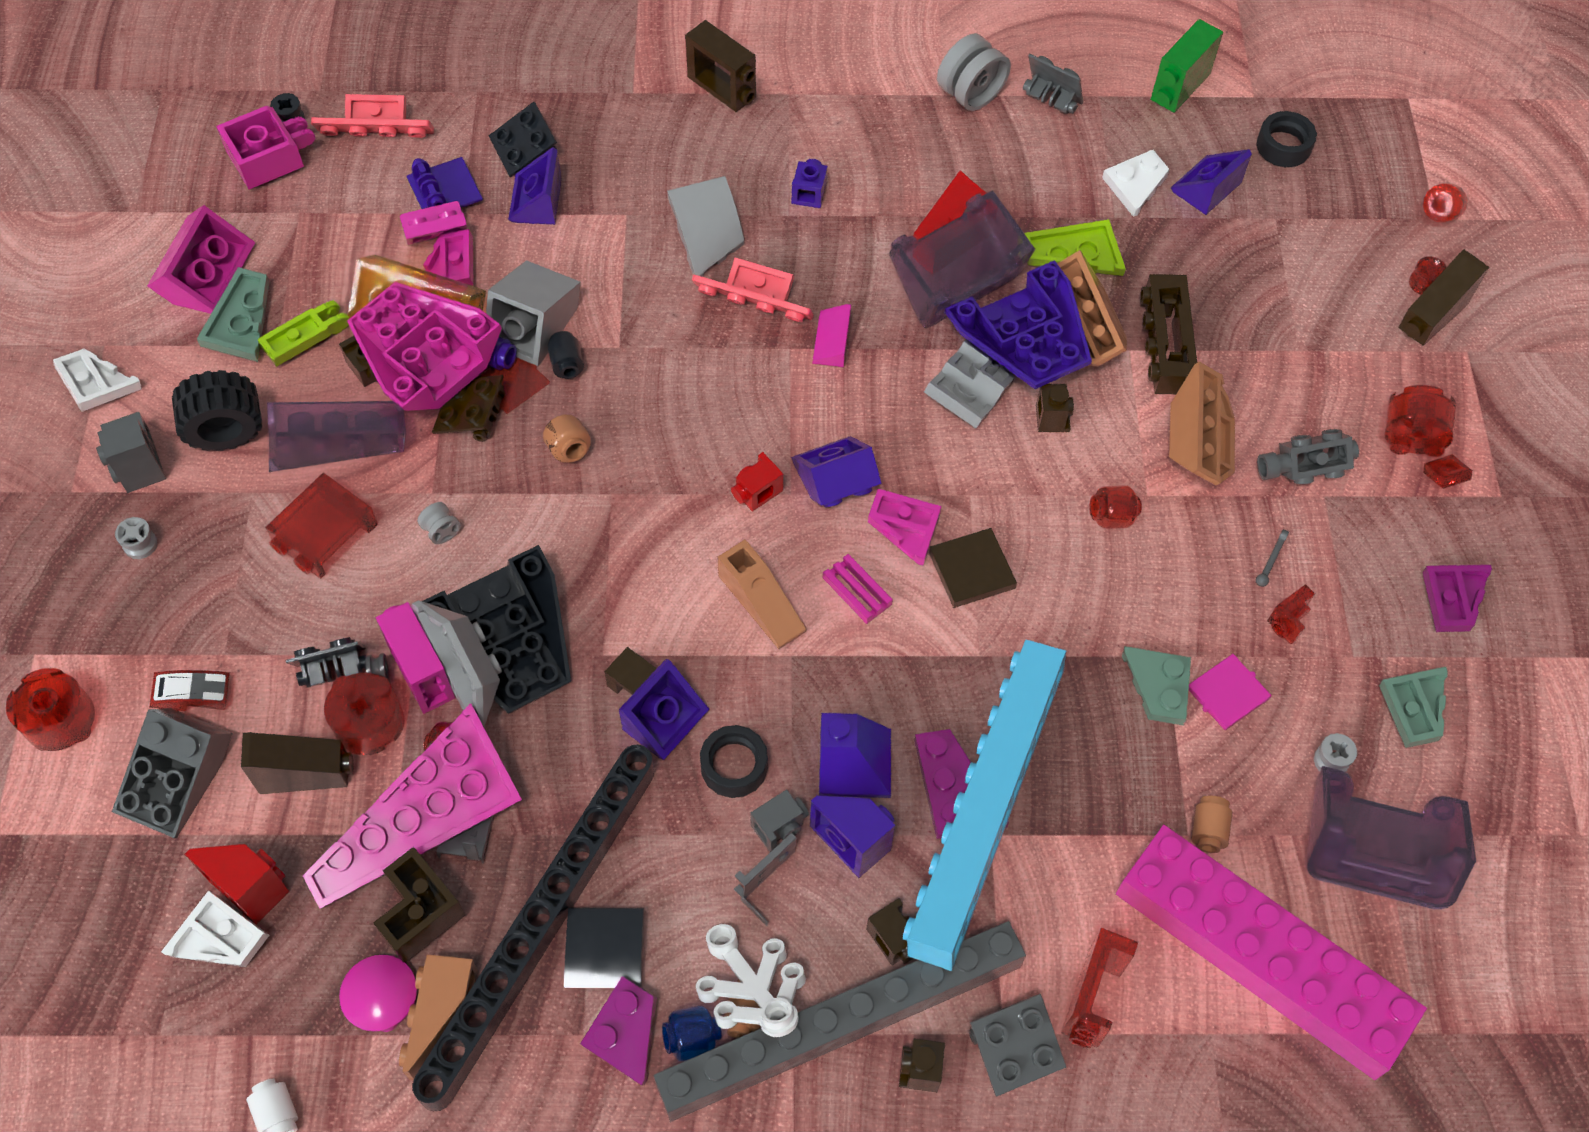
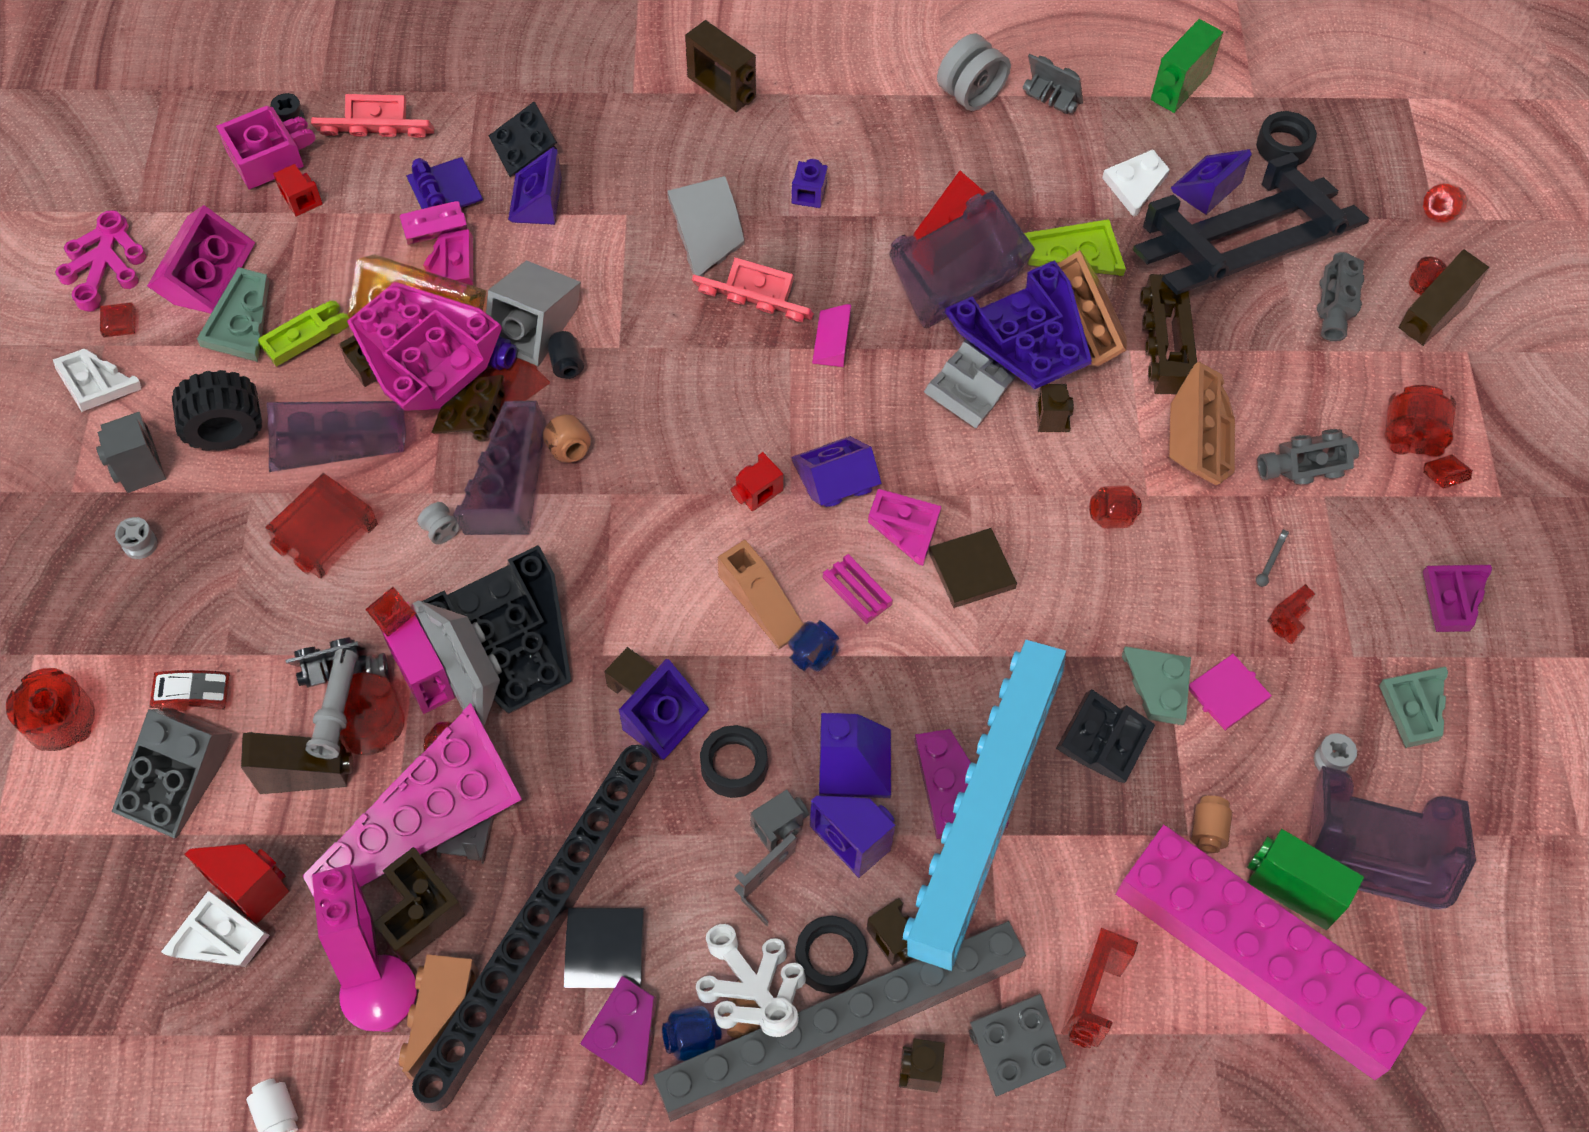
none -> dark pink plant [55,210,146,312]
none -> clear red tile [100,302,136,338]
none -> red brick [273,164,323,217]
none -> light grey pin [306,649,358,759]
none -> dark pink window [312,864,381,989]
none -> clear red tile [365,586,416,637]
none -> clear purple wedge [453,401,546,535]
none -> clear blue head [788,620,840,672]
none -> black tyre [795,915,868,994]
none -> black slope [1056,689,1155,783]
none -> black fence [1133,153,1370,295]
none -> green brick [1247,829,1364,931]
none -> dark grey brick [1317,252,1364,341]

